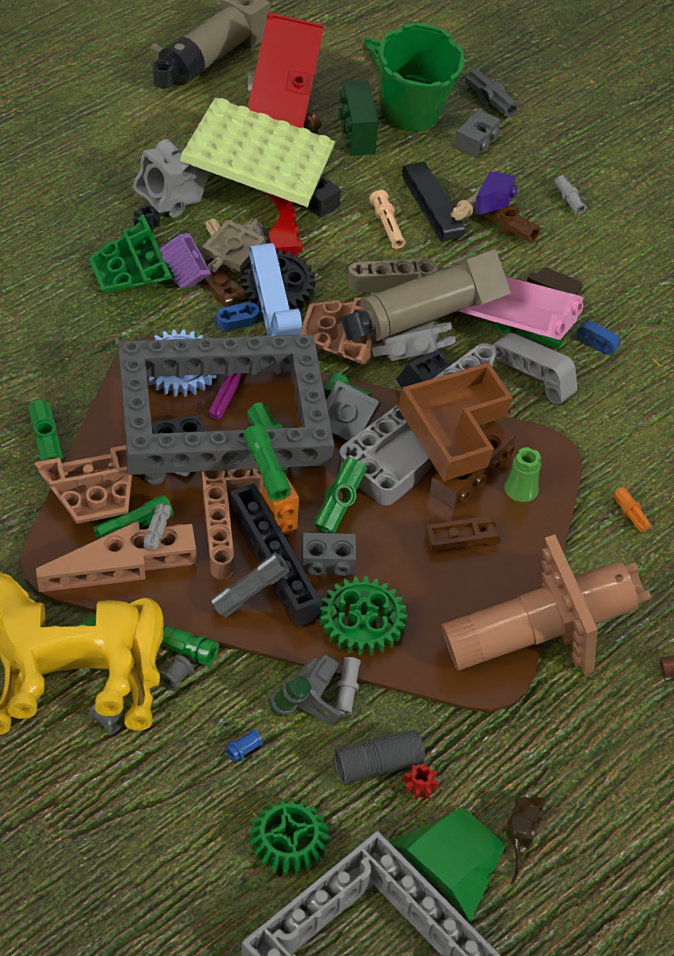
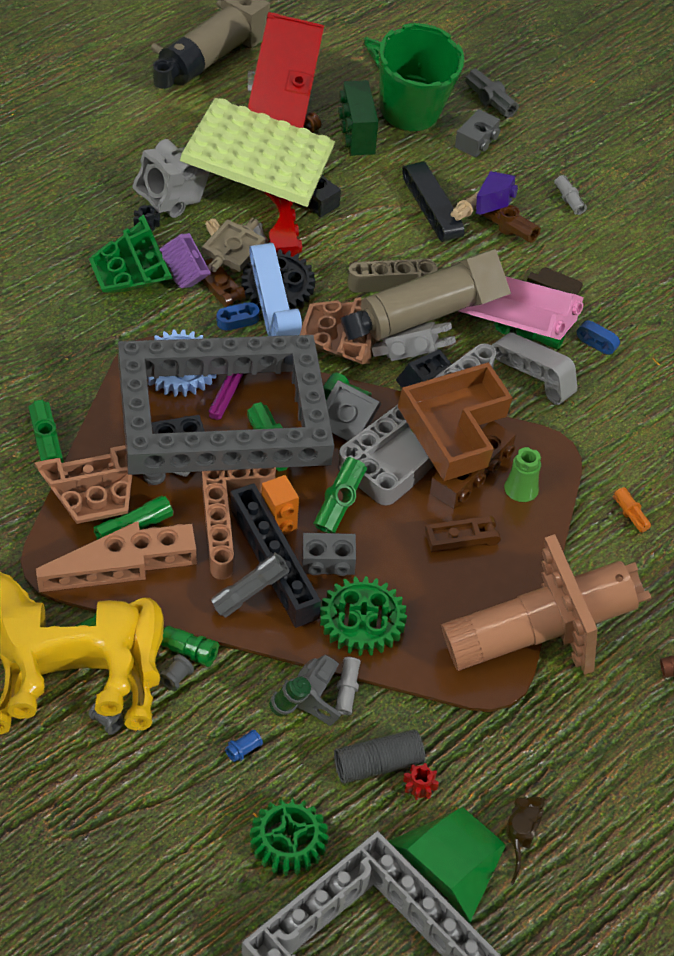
light grey axle [144,504,171,551] -> none
green axle [244,424,292,502] -> none
light nougat pin [369,190,405,249] -> none

